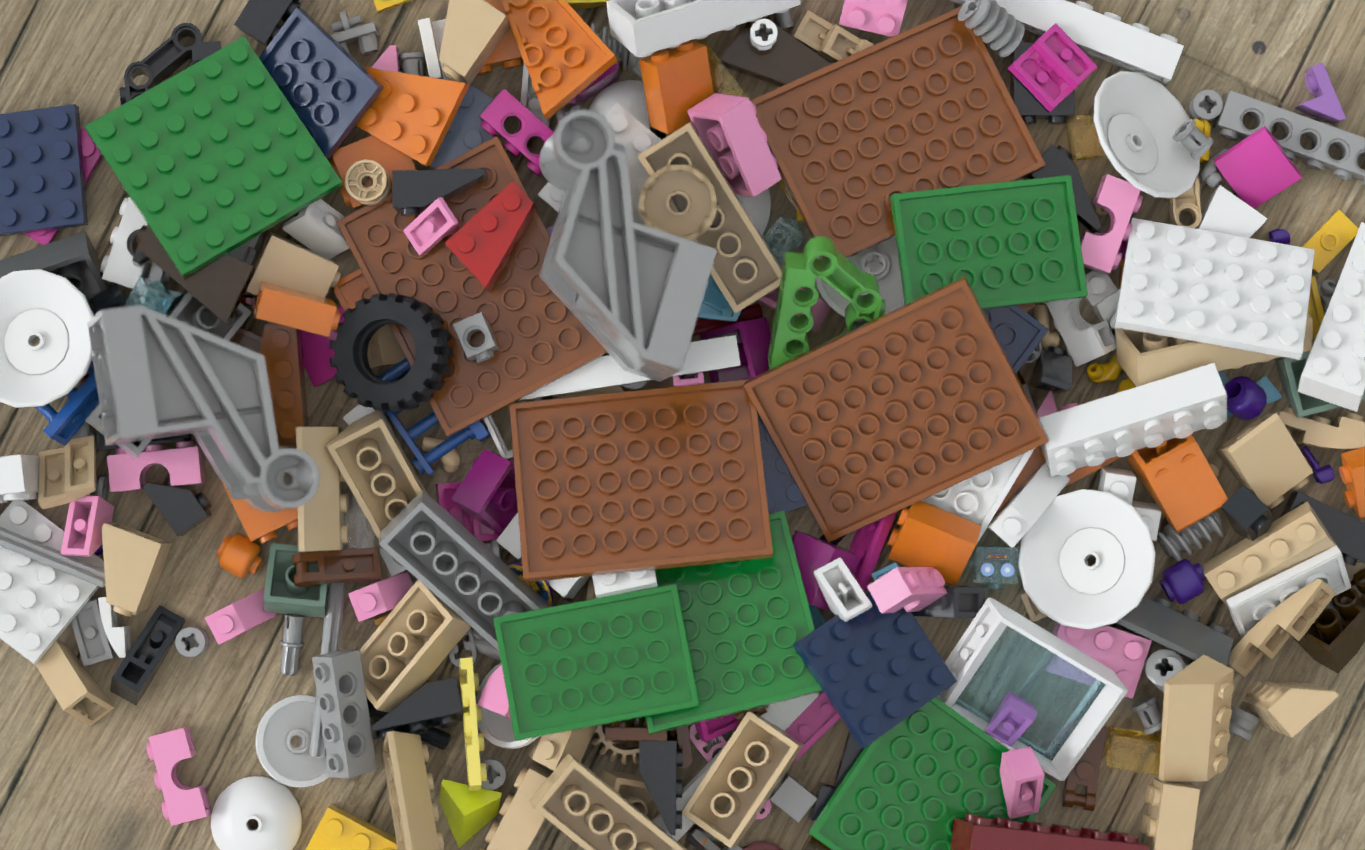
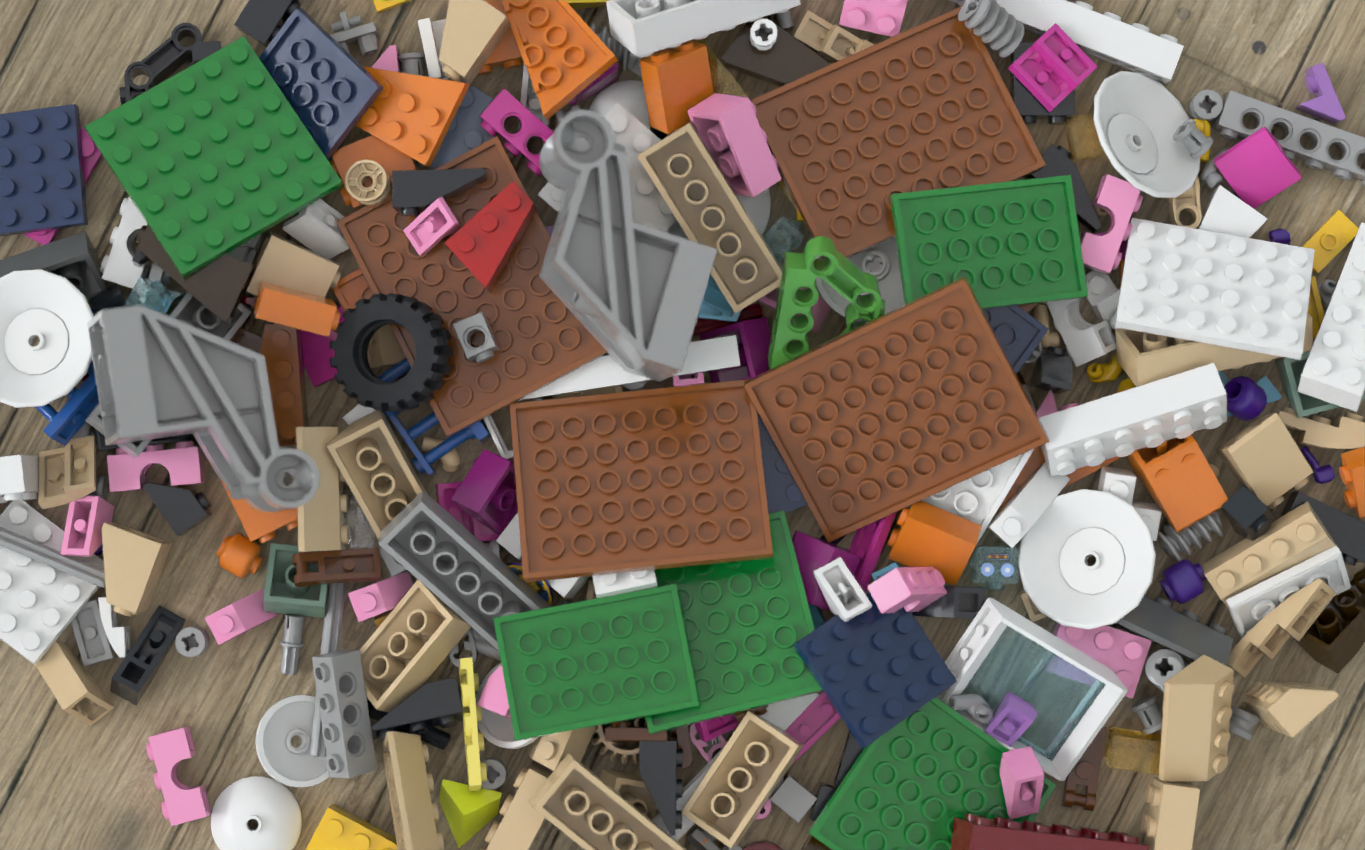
tan plate [639,164,717,241] -> none
none -> light grey arm [949,693,993,723]

